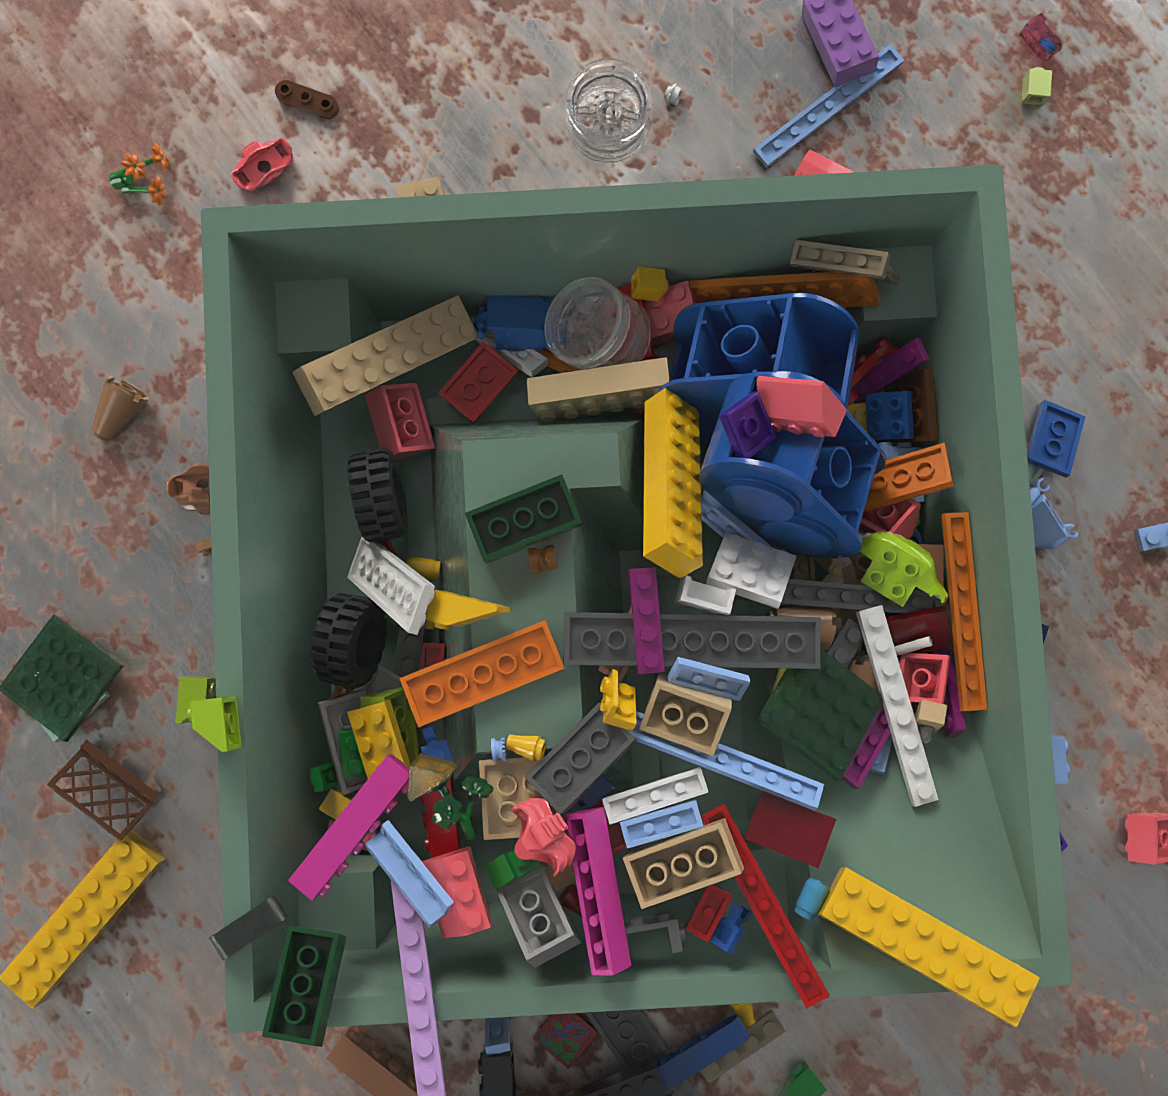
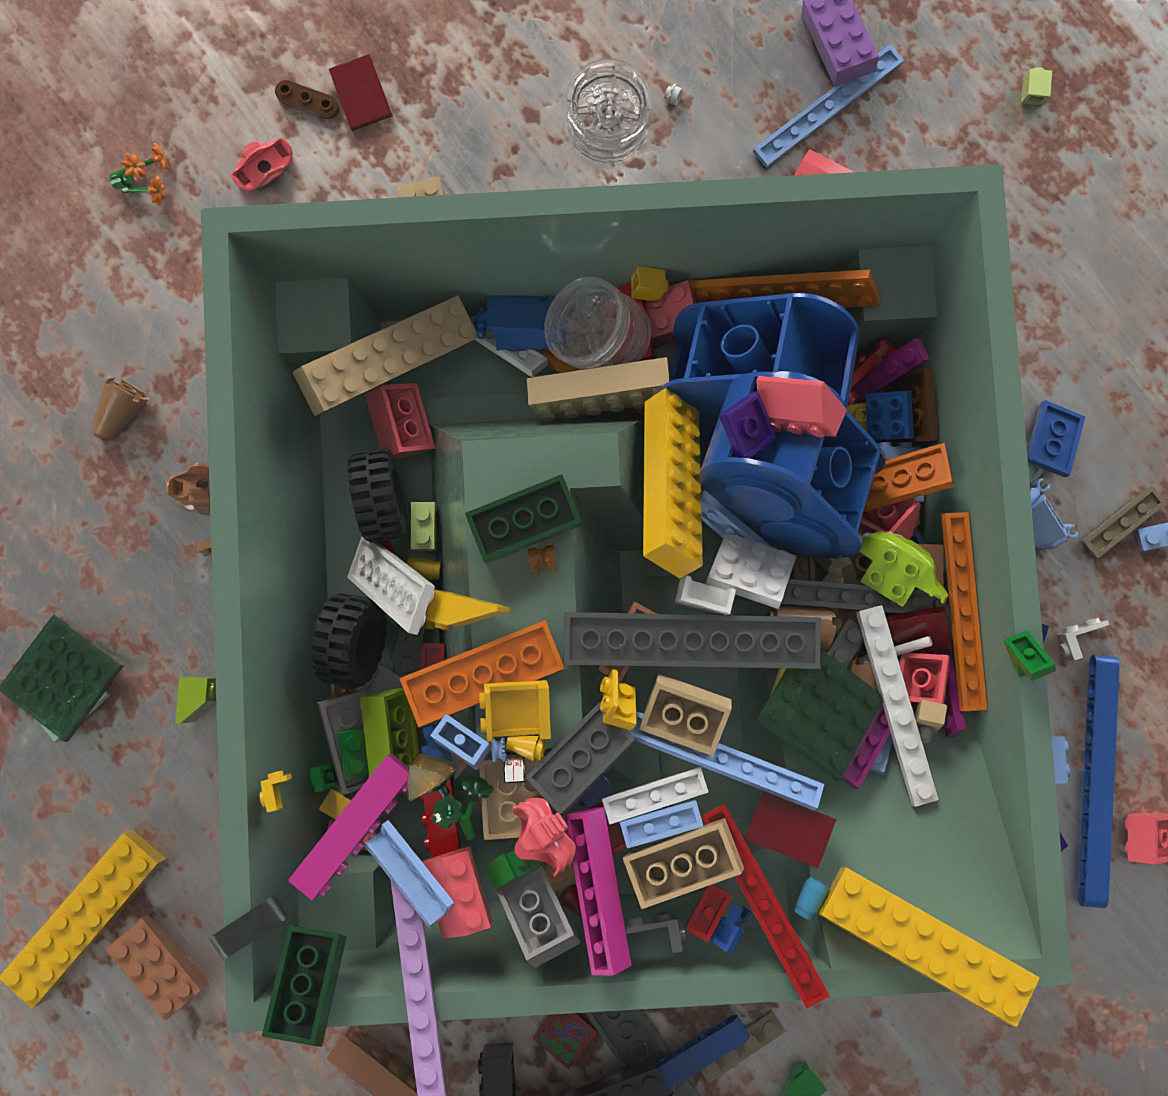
reddish brown fence [47,740,159,842] -> none
lime slope [187,696,242,752] -> none
yellow plate [347,700,412,779] -> none
red plate [438,341,519,424] -> none
light blue plate [485,1017,510,1055] -> none
magenta plate [628,567,665,674] -> none
light blue plate [667,657,750,701] -> none
yellow cone [730,1003,755,1027] -> none
dark tan fence [790,240,900,285] -> none
clear pink leg [1019,12,1062,61] -> none
none -> nougat brick [106,913,209,1022]
none -> yellow bracket [260,770,292,812]
none -> dark red tile [329,54,393,131]
none -> yellowish green brick [411,502,438,551]
none -> light blue brick [430,714,491,770]
none -> yellow panel [479,680,551,742]
none -> white sticker [504,753,525,784]
none -> green slope [1004,630,1056,681]
none -> white bracket [1057,618,1109,661]
none -> blue beam [1078,655,1120,908]
none -> dark tan plate [1080,486,1167,559]

